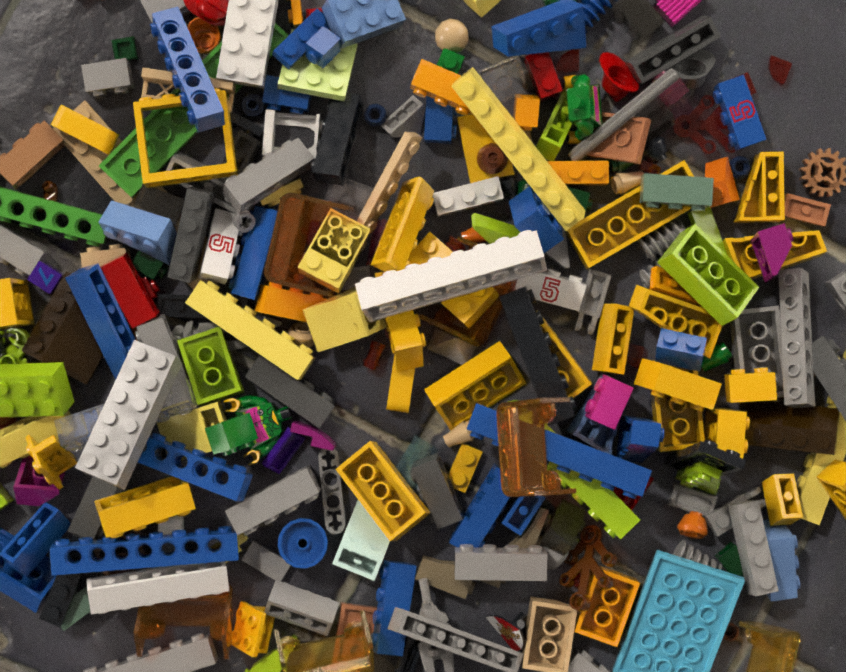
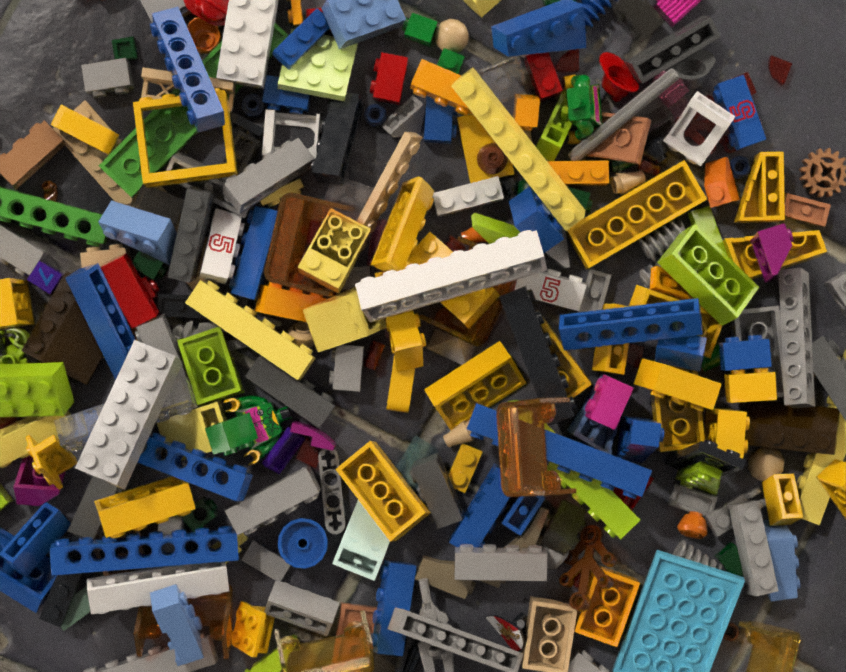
light grey bush [232,210,256,232] -> none
brick [305,26,341,68] -> none
sand green brick [639,173,714,211] -> none
none -> medium blue wedge [150,584,204,666]
none -> dark green brick [181,496,219,532]
none -> clear red tile [296,438,318,468]
none -> light grey brick [329,344,364,392]
none -> red brick [369,52,408,105]
none -> green brick [402,13,438,47]
none -> blue brick [559,298,703,350]
none -> white panel [663,91,735,166]
none -> blue brick [719,335,772,371]
none -> tan hair [748,447,785,481]

